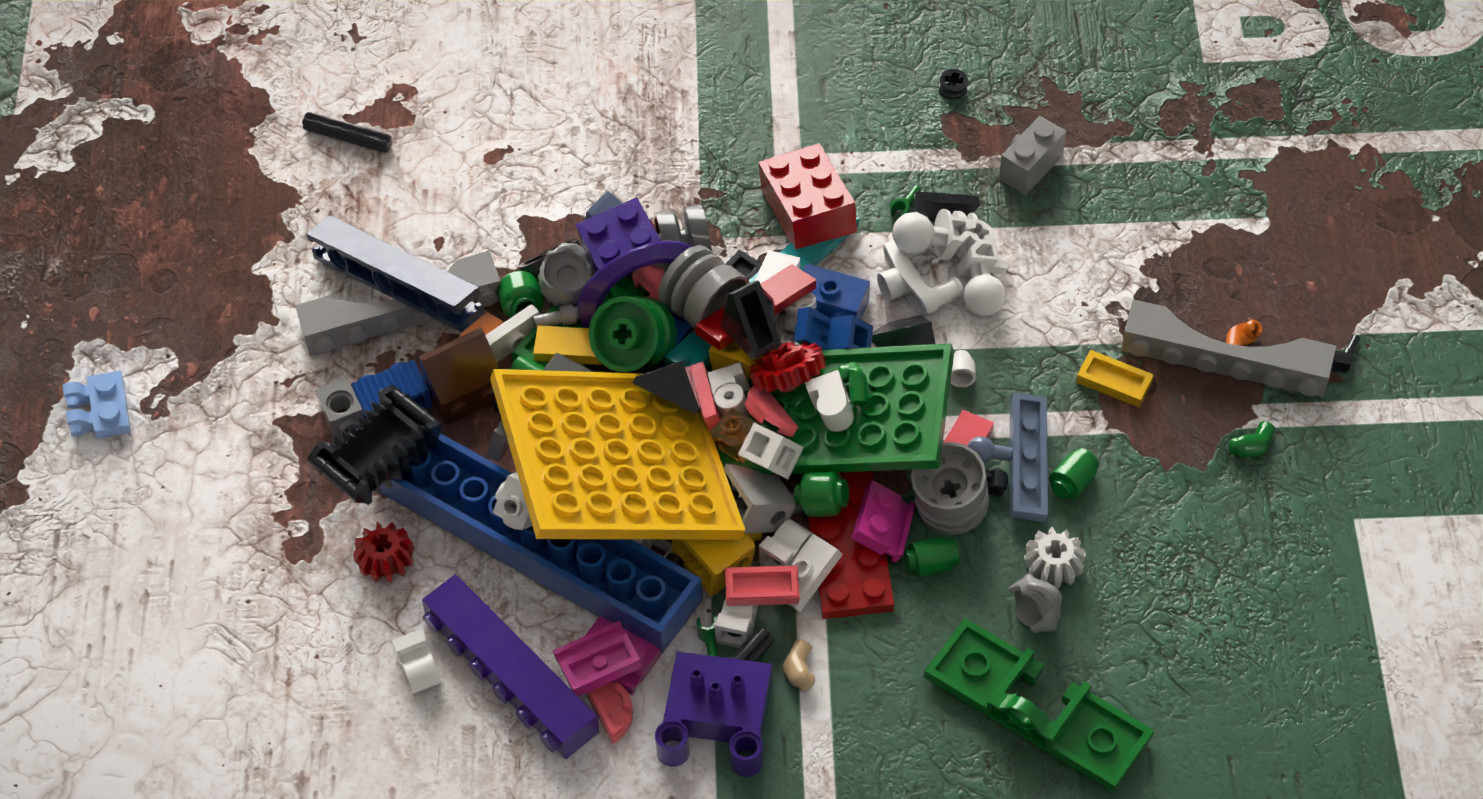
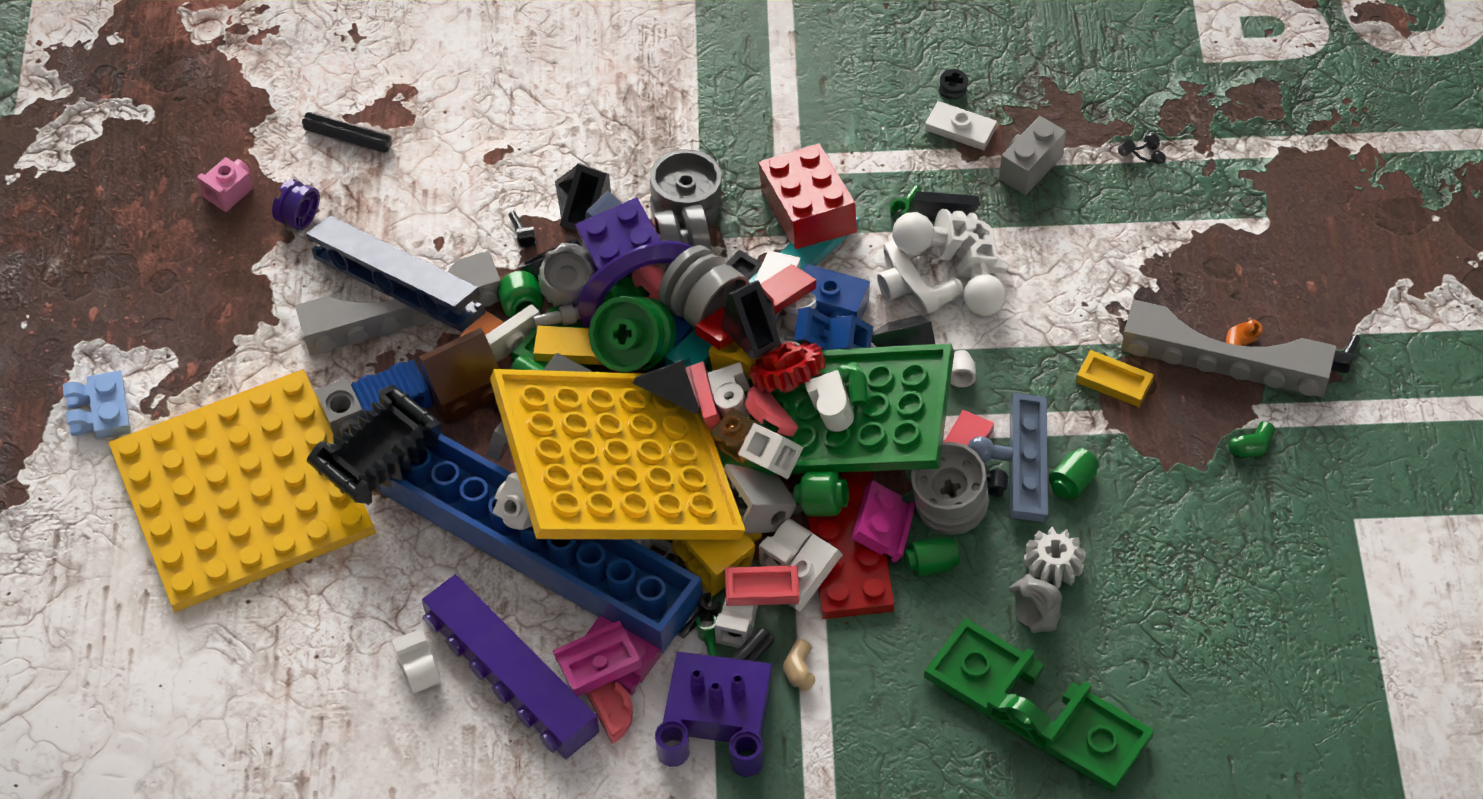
red gear [353,521,415,583] -> none
none -> yellow plate [108,369,376,613]
none -> bright pink brick [197,157,253,212]
none -> dark purple wheel [272,179,320,230]
none -> black hand [508,211,536,248]
none -> black slope [555,163,611,232]
none -> dark grey wheel [650,149,722,229]
none -> black hand [678,593,721,639]
none -> white plate [925,101,997,151]
none -> black piece [1118,133,1166,164]

